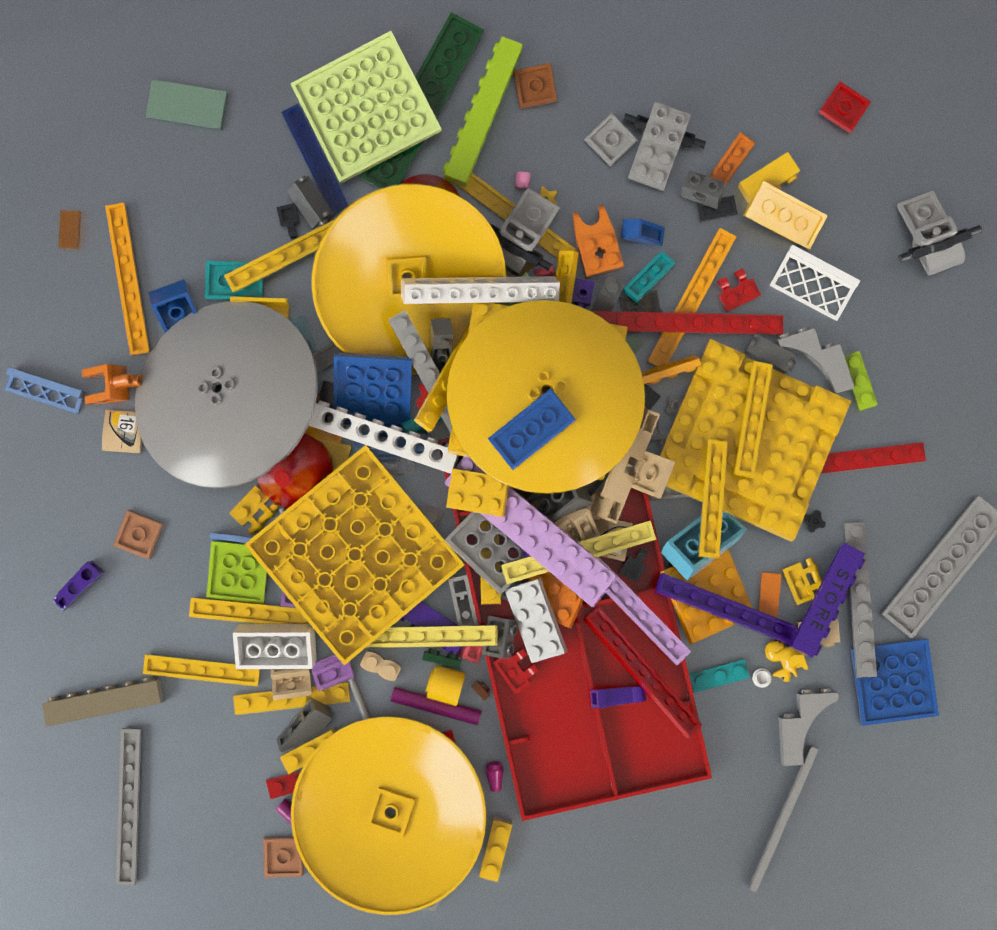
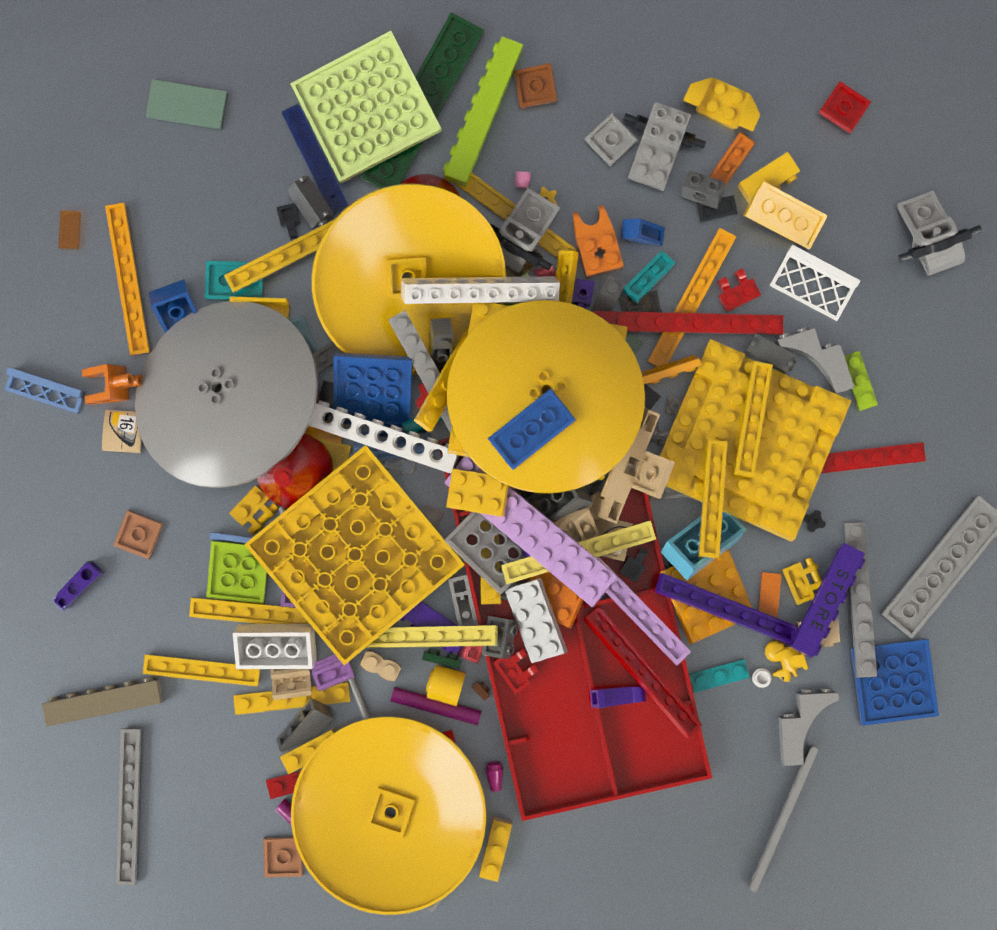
none -> yellow piece [683,77,760,132]

